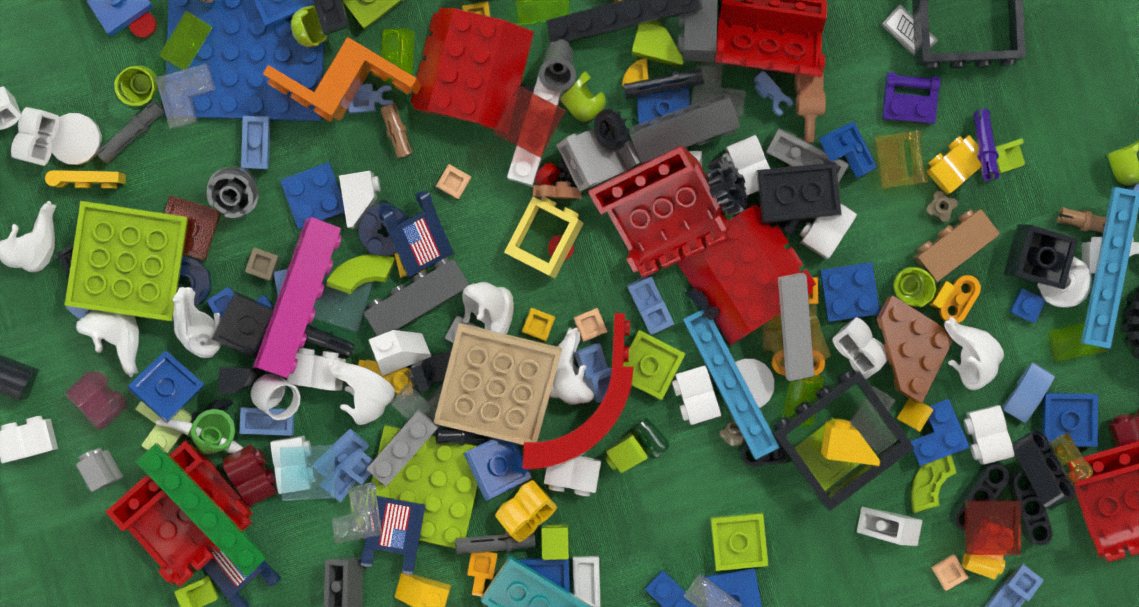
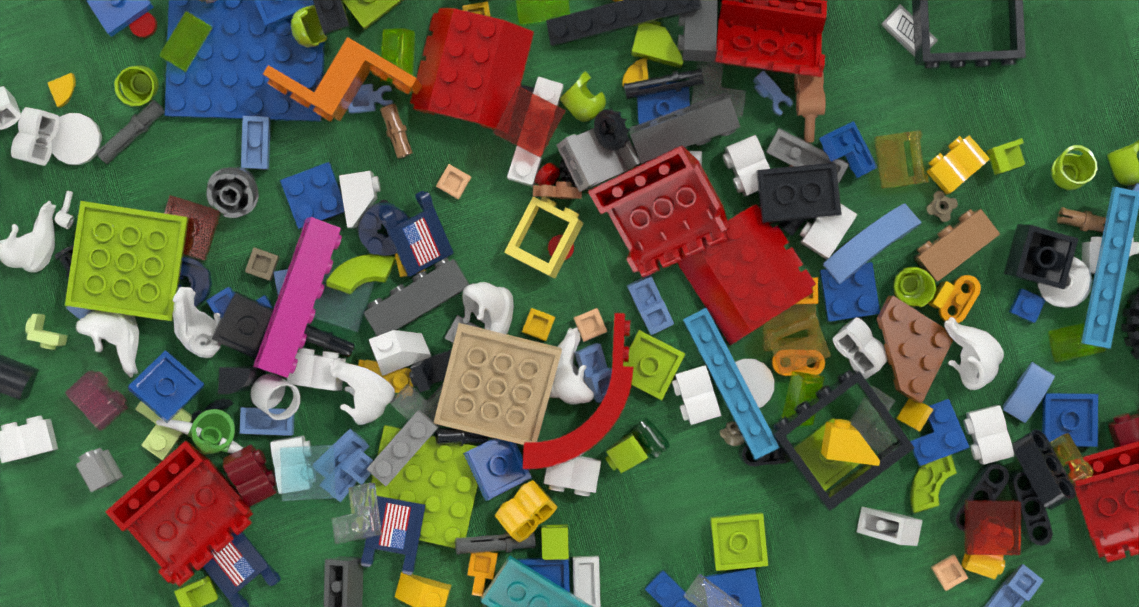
yellow plate [45,170,126,189] -> none
green plate [136,443,267,577] -> none
clear plate [156,64,215,130] -> none
dark grey plant [539,39,576,91] -> none
black piece [685,288,720,320] -> none
black gear [707,157,748,215] -> none
light grey tile [778,273,814,381] -> none
dark purple plate [882,72,940,124] -> none
dark purple pin [973,108,1000,181] -> none
none -> yellowish green bracket [25,314,68,350]
none -> yellow tile [47,73,76,108]
none -> white hand [55,191,74,229]
none -> medium blue slope [823,203,922,285]
none -> lime helmet [1051,145,1097,190]

